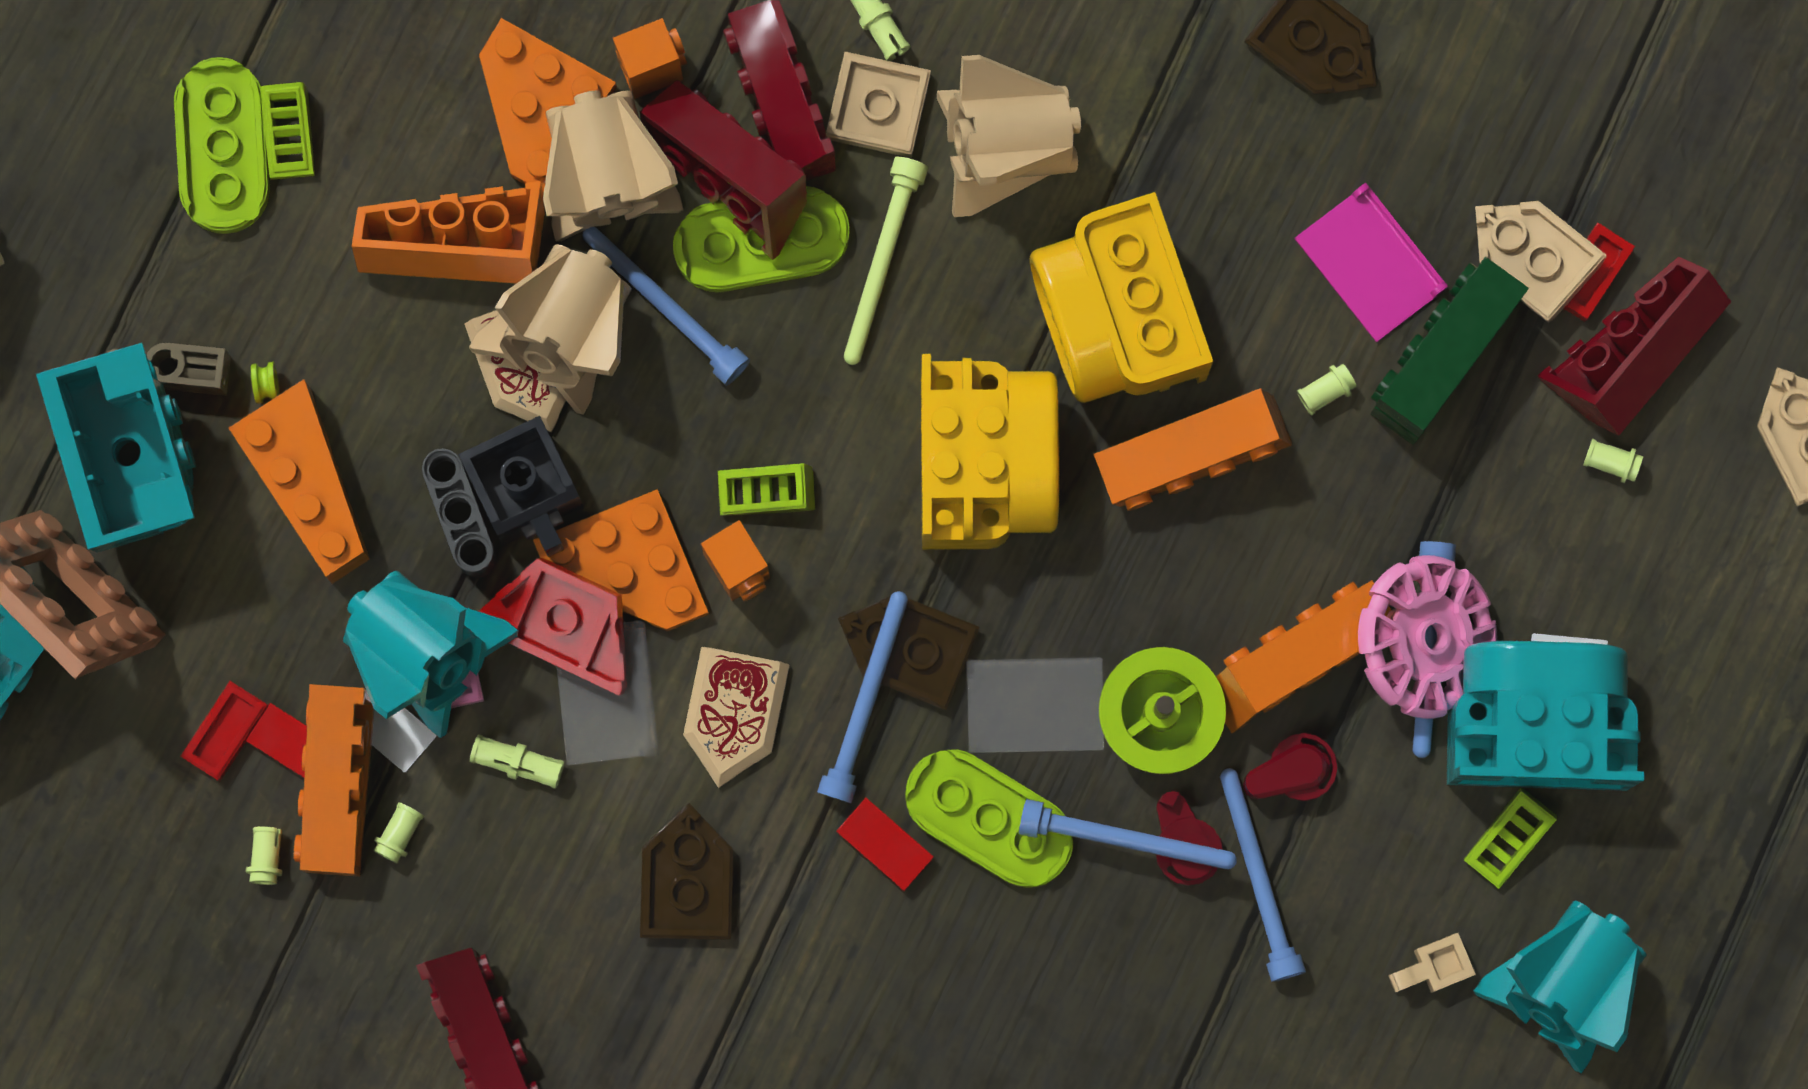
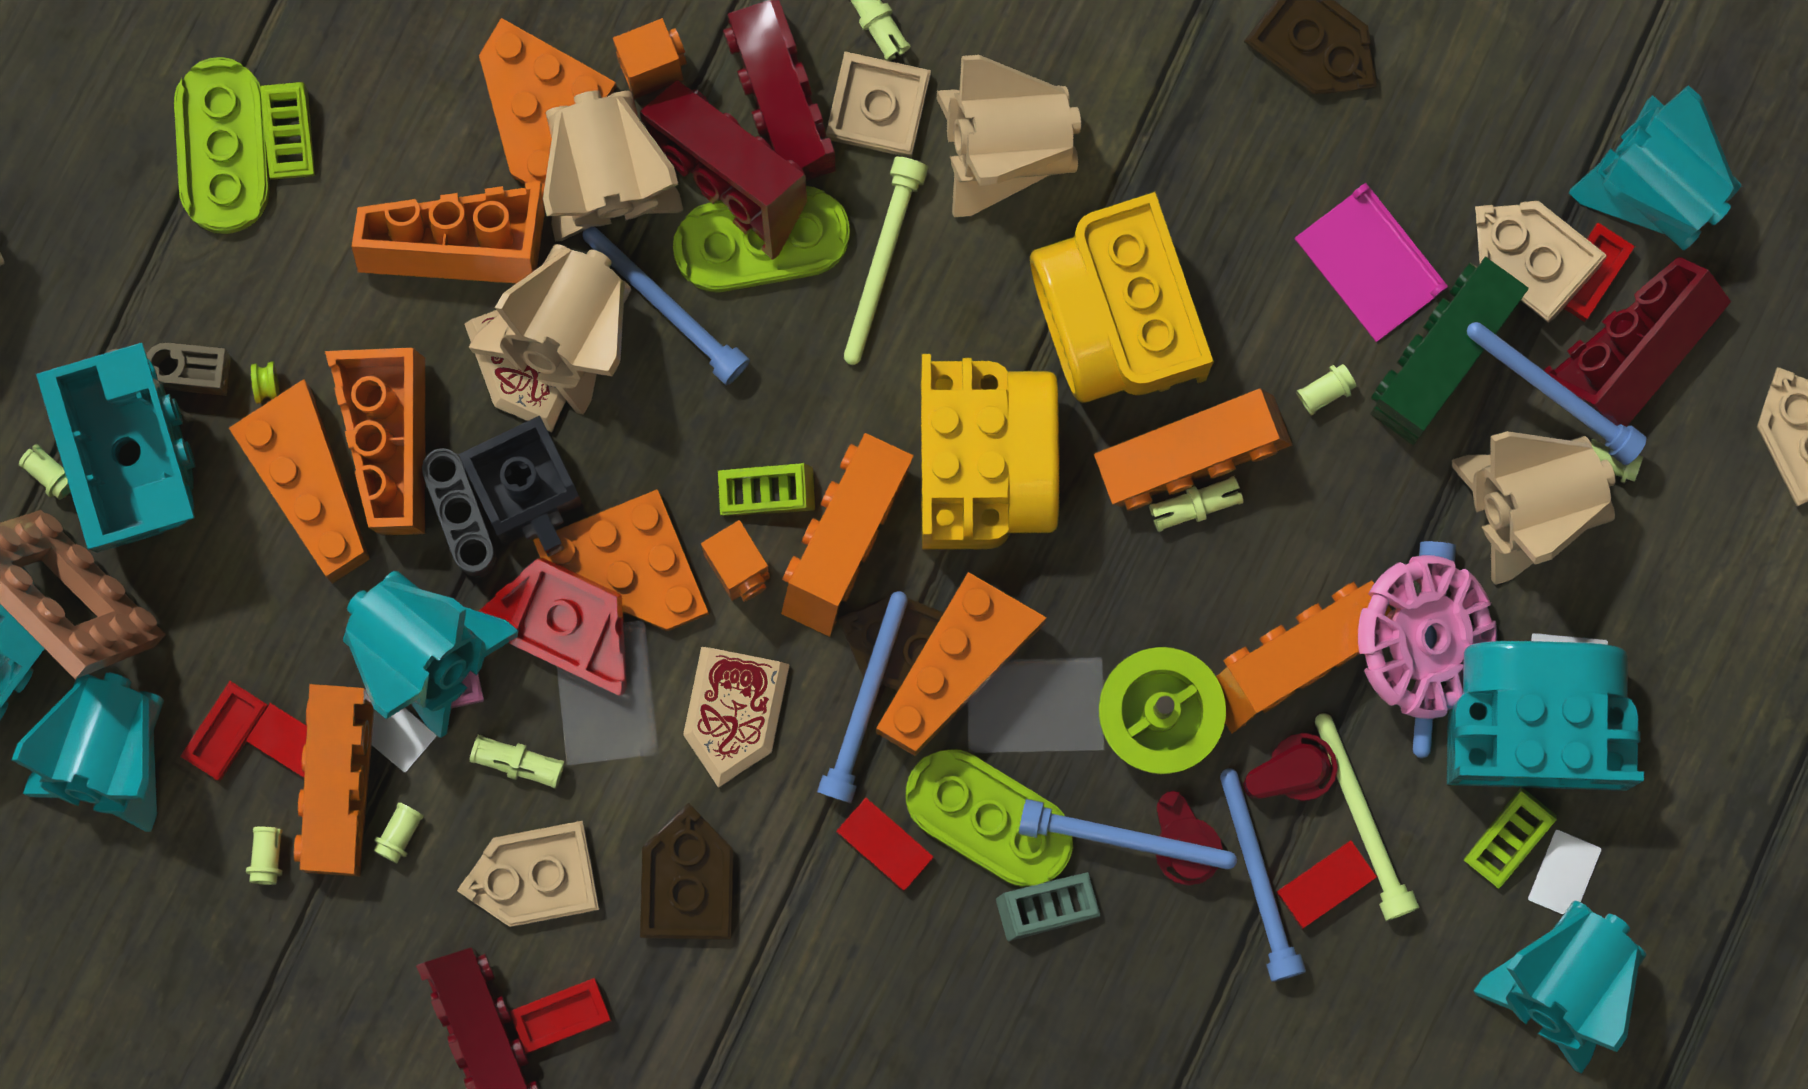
tan plate [1388,933,1476,993] -> none
none -> teal brick [12,673,164,832]
none -> yellowish green pin [19,444,71,500]
none -> orange wedge [325,348,425,535]
none -> tan tile [457,821,599,927]
none -> red tile [509,978,611,1054]
none -> orange wedge [781,433,914,637]
none -> orange wedge [876,572,1047,756]
none -> sand green slope [996,872,1100,941]
none -> yellowish green pin [1149,476,1243,532]
none -> red tile [1276,840,1377,929]
none -> yellowish green piece [1315,713,1420,921]
none -> tan brick [1452,431,1615,585]
none -> medium blue piece [1467,322,1647,465]
none -> white sticker [1528,830,1601,914]
none -> teal brick [1569,85,1742,250]

